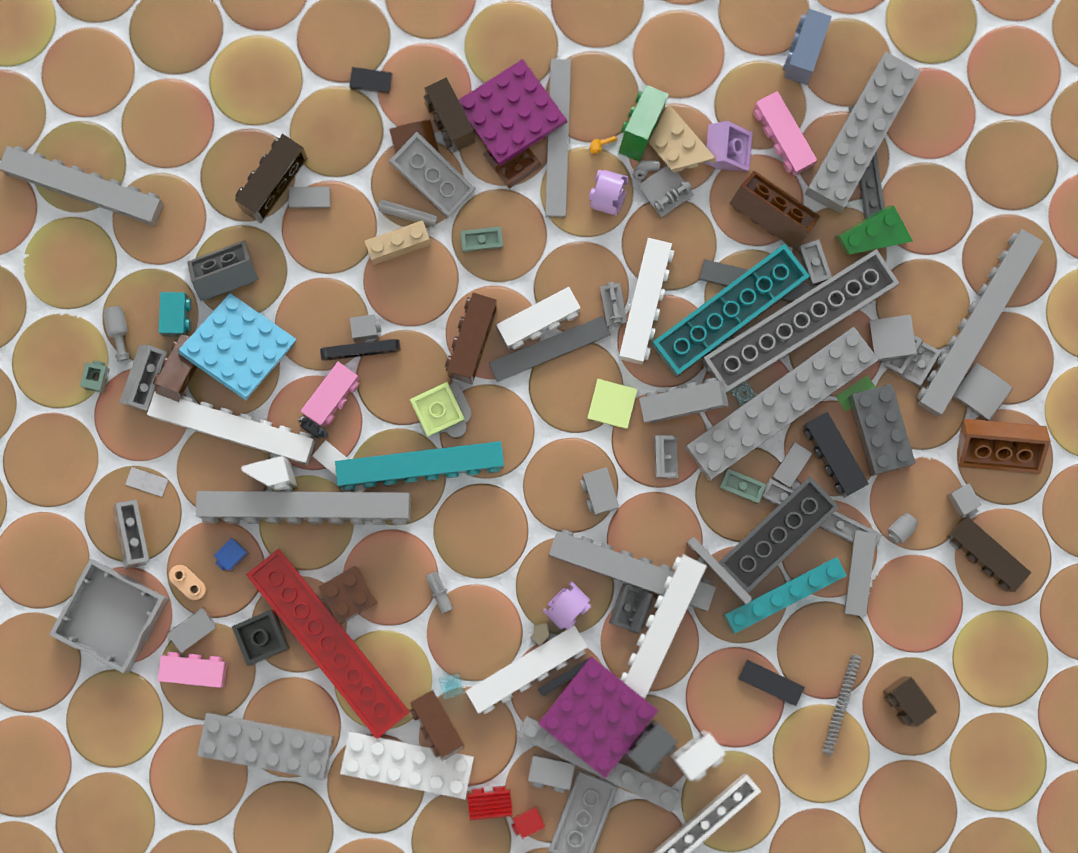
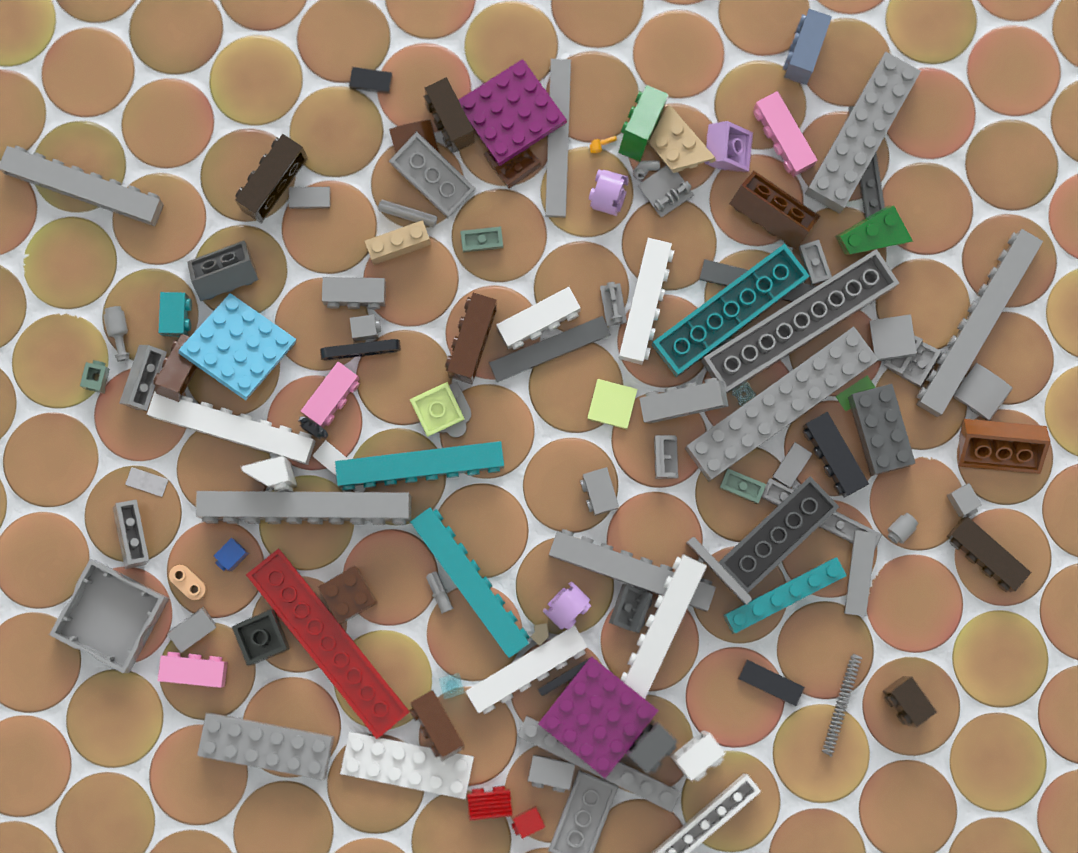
none -> light grey brick [322,277,386,310]
none -> teal brick [410,507,530,658]

